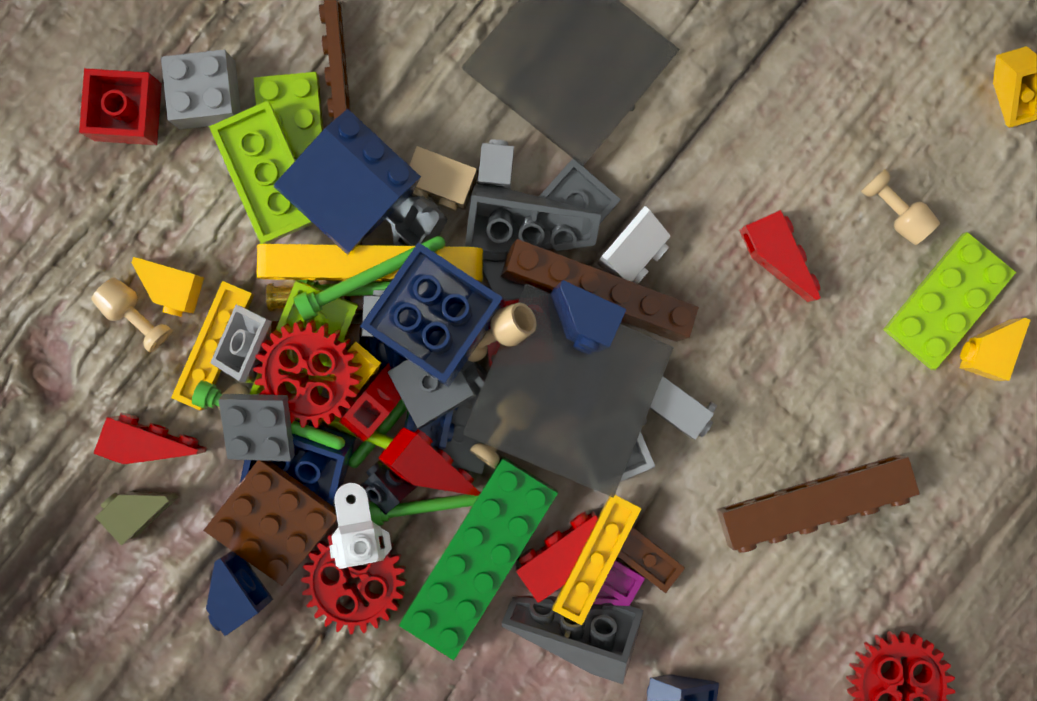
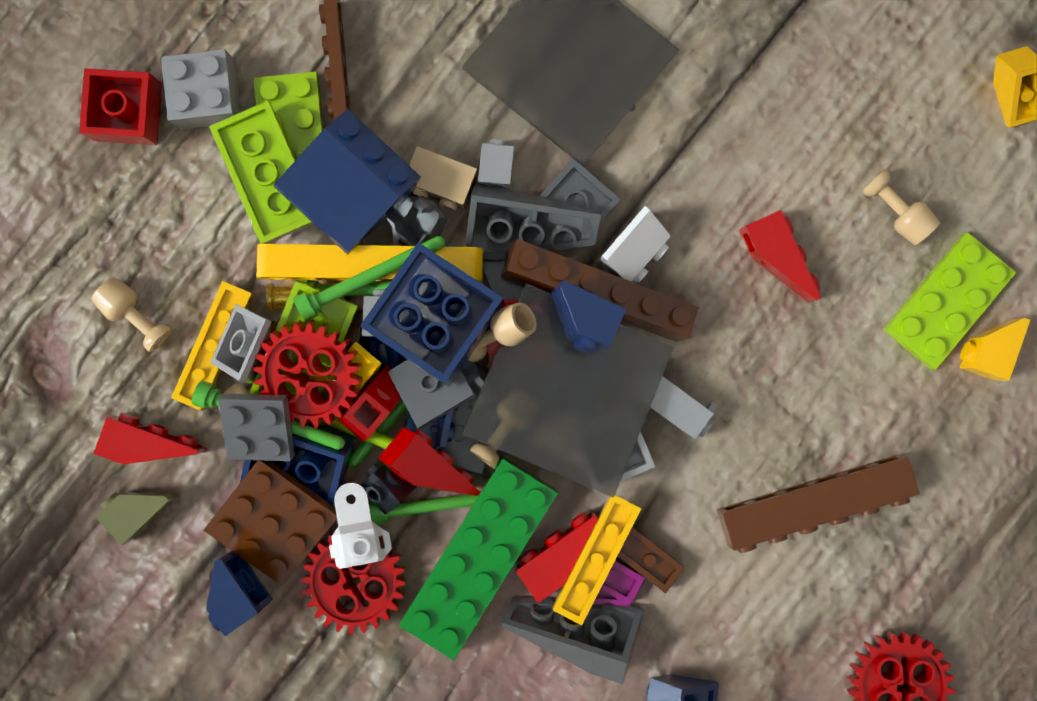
yellow slope [131,257,204,317] -> none

